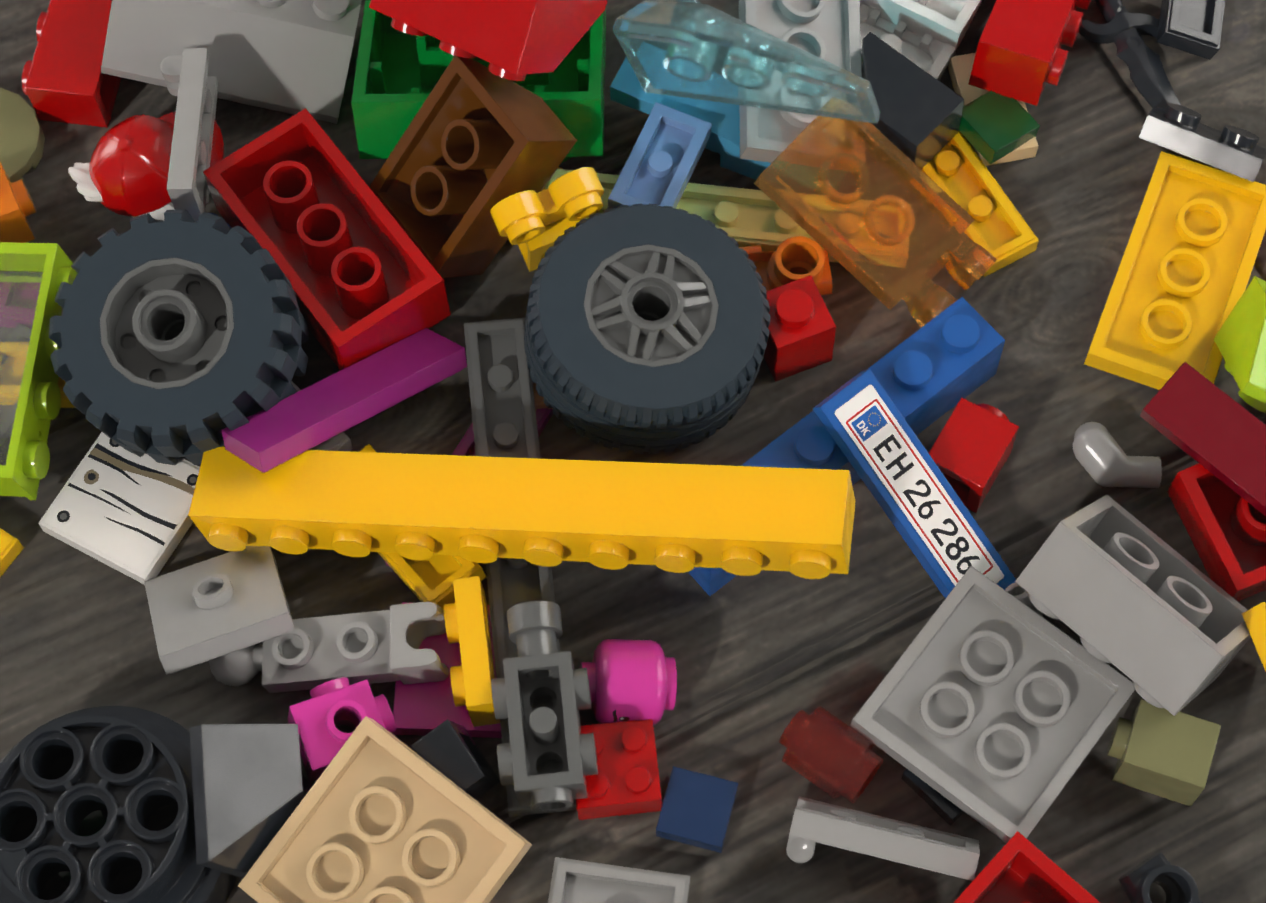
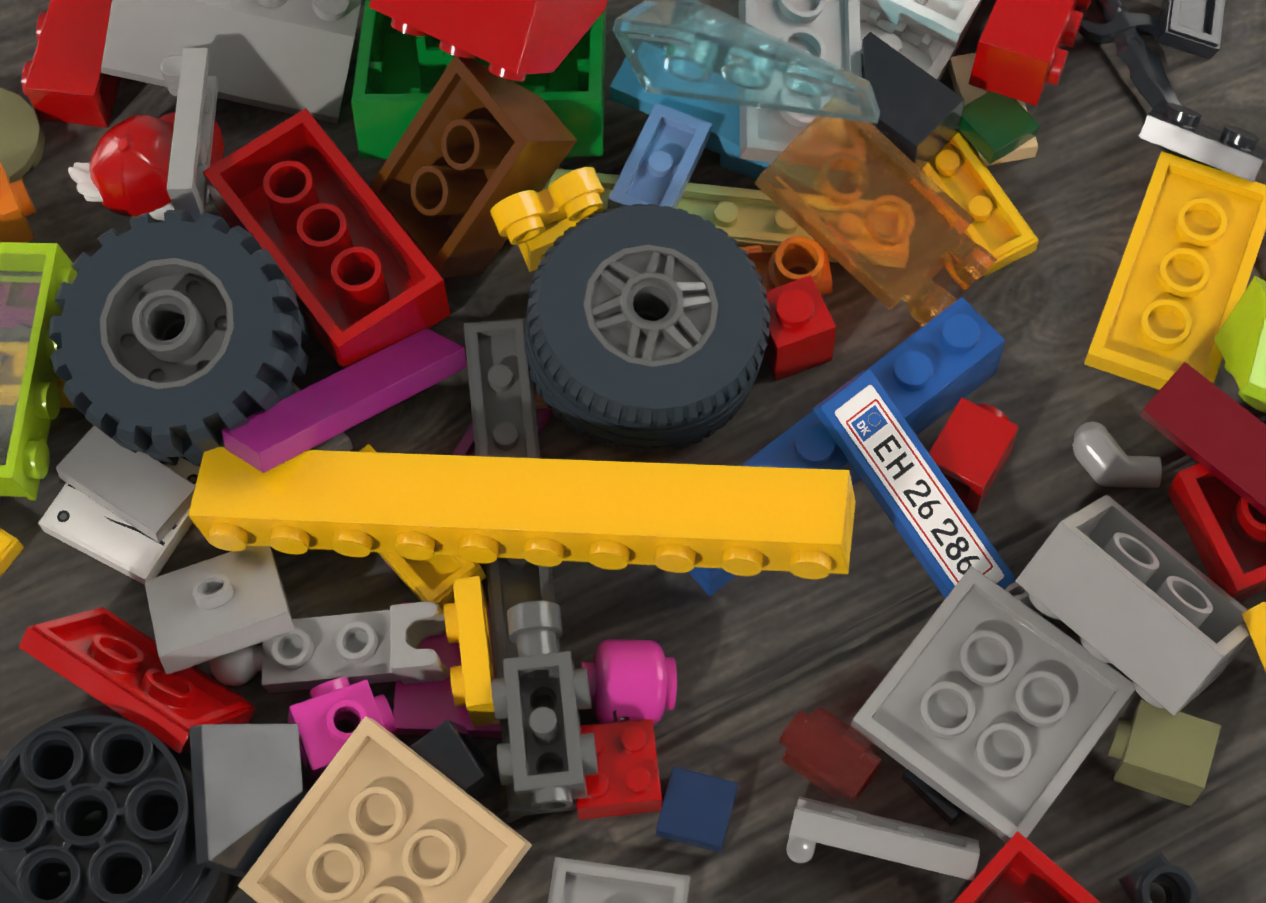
none -> red tile [19,607,255,754]
none -> light grey tile [56,426,196,543]

